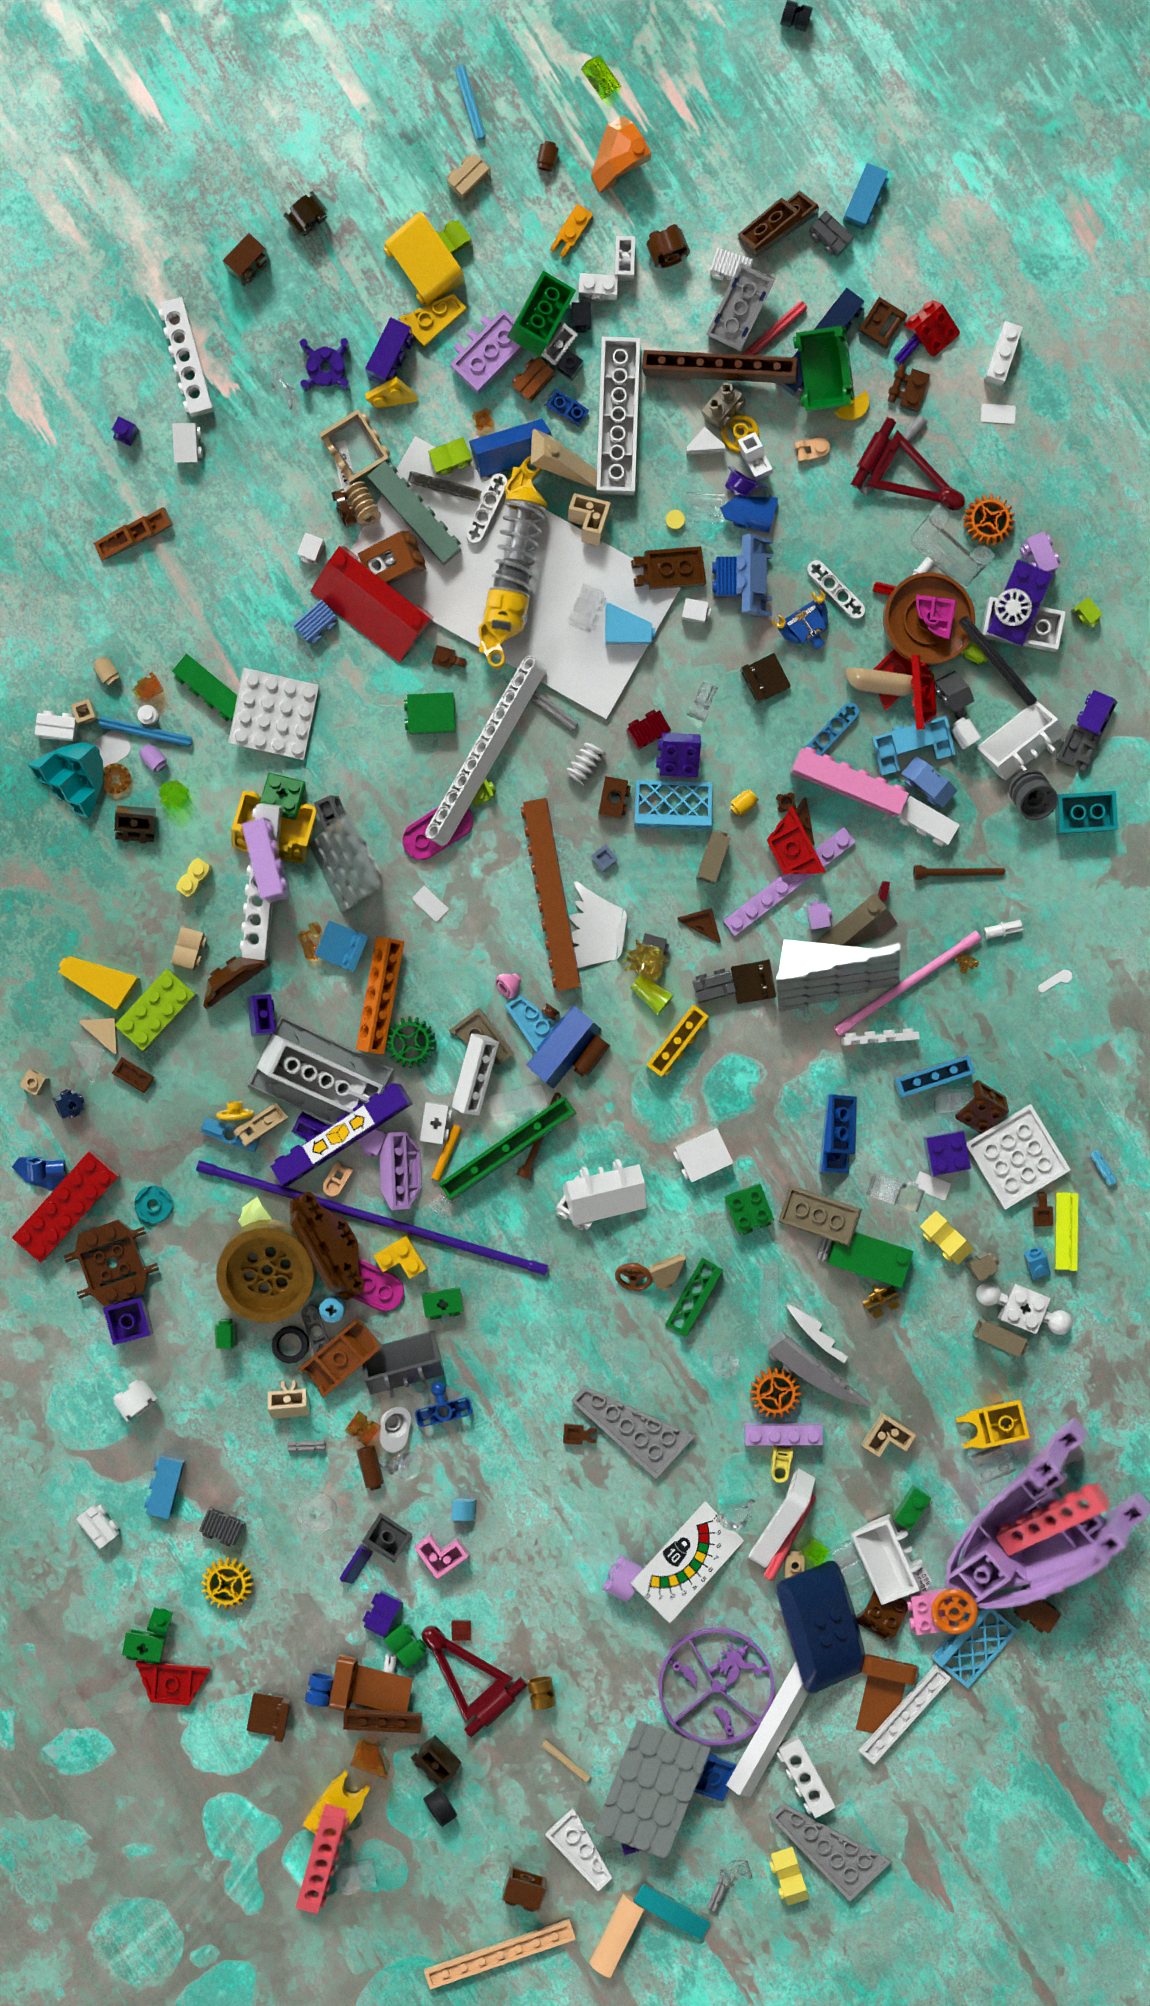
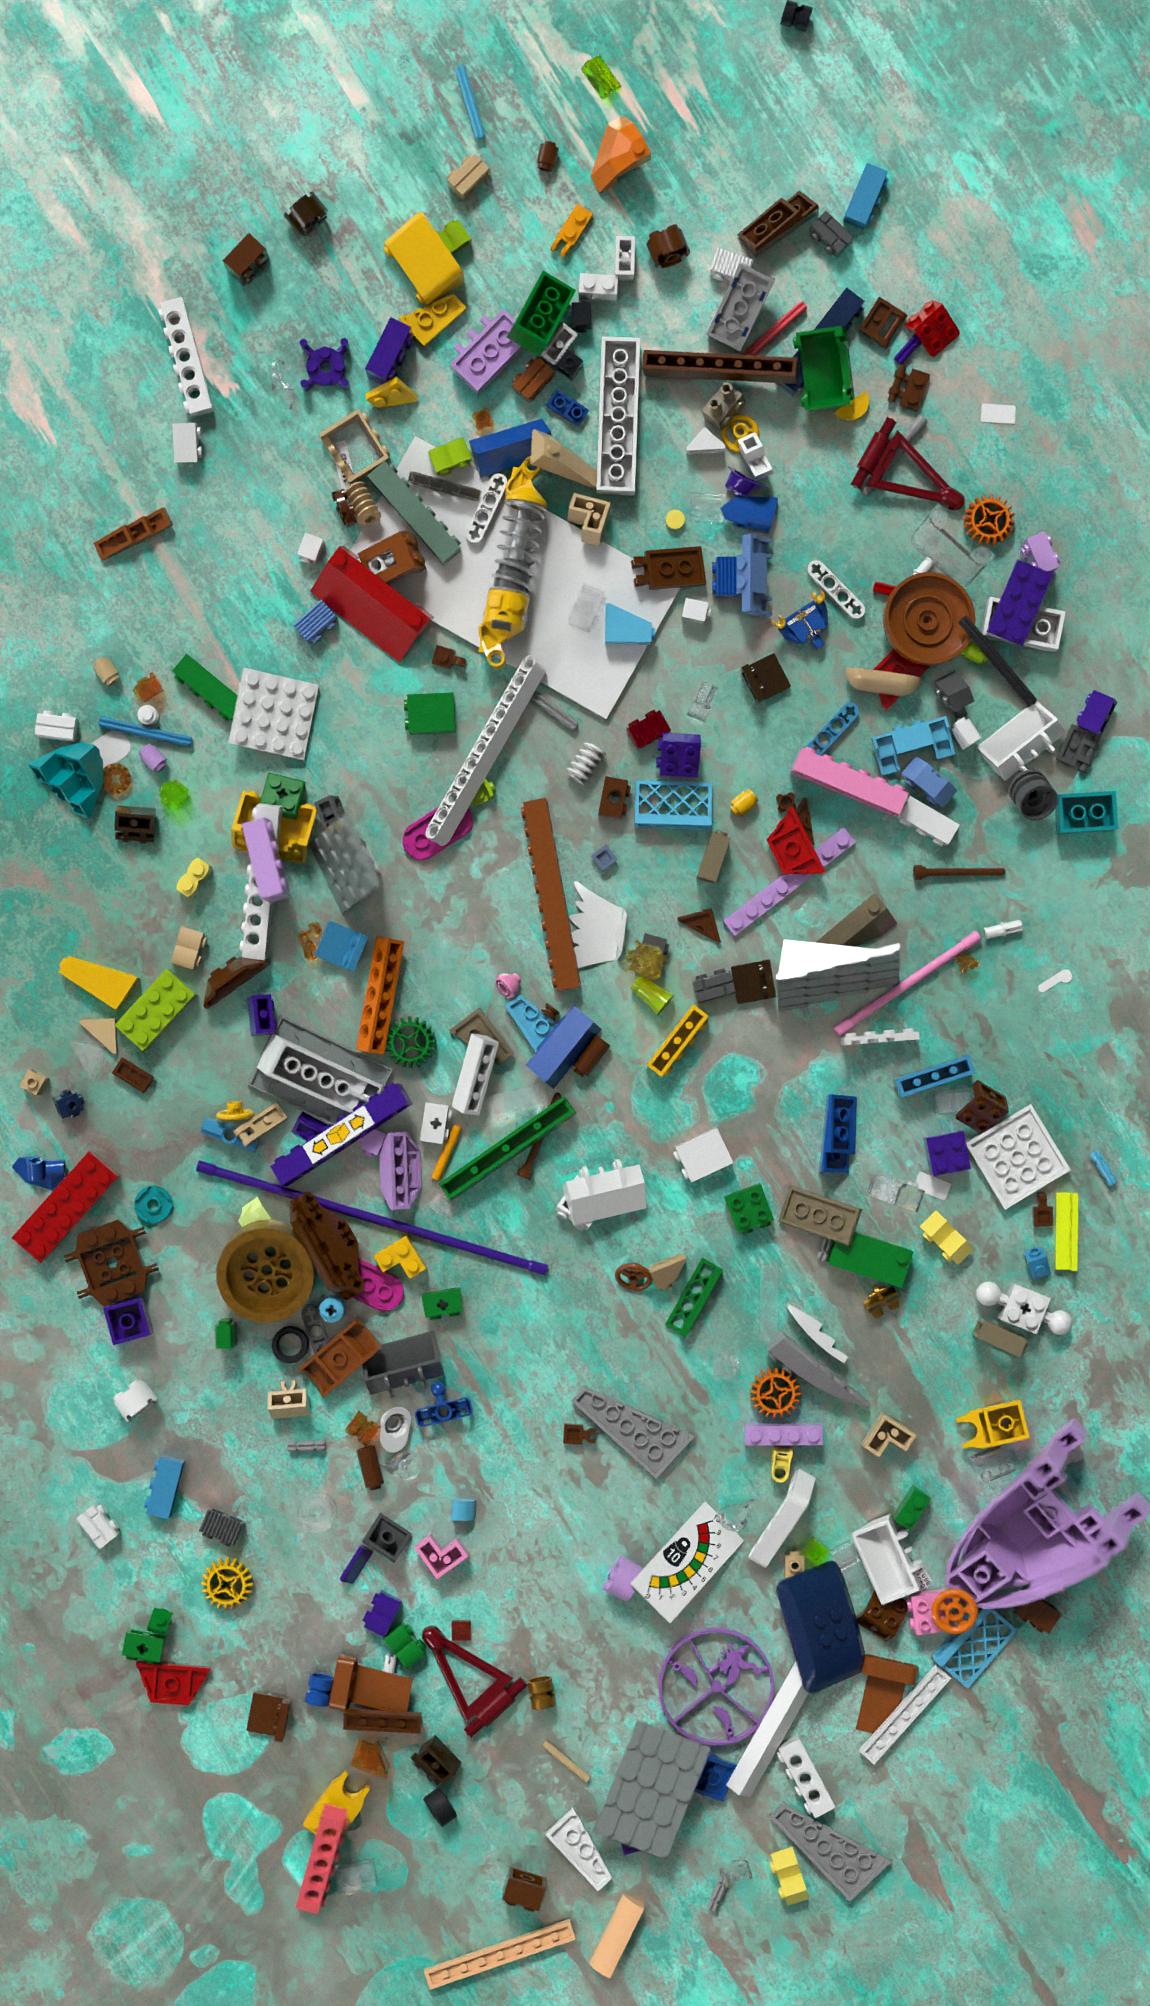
tan brick [71,699,99,726] -> none
dark purple brick [111,416,139,446] -> none
light nougat plate [323,1160,353,1196] -> none
white sticker [412,886,448,922] -> none
teal slope [633,1884,711,1939] -> none
coral axle [764,1493,816,1581] -> none
light nougat plate [794,438,830,463] -> none
lavender brick [806,901,832,930] -> none
dark red tile [878,881,890,902] -> none
red wing [911,655,937,730] -> none
dark pink brick [916,595,957,639] -> none
dark tan brick [965,1251,1000,1281] -> none
white brick [983,321,1023,386] -> none
white wheel [995,589,1032,626] -> none
coral brick [996,1482,1110,1556] -> none
lime brick [1071,596,1103,628] -> none

